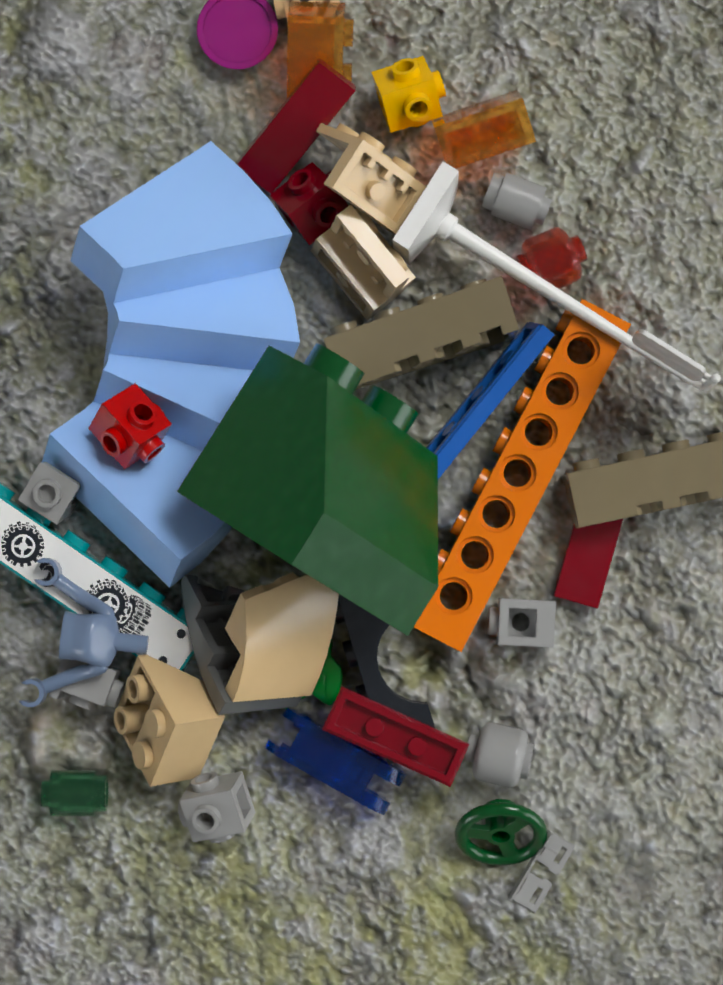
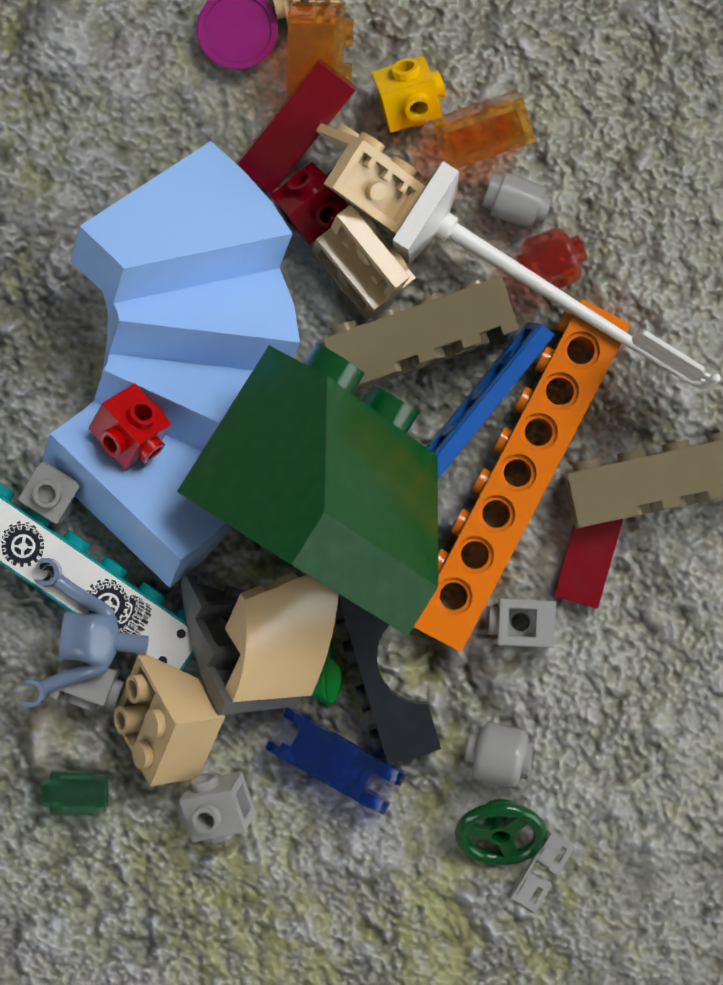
dark red tile [322,686,470,787] -> none

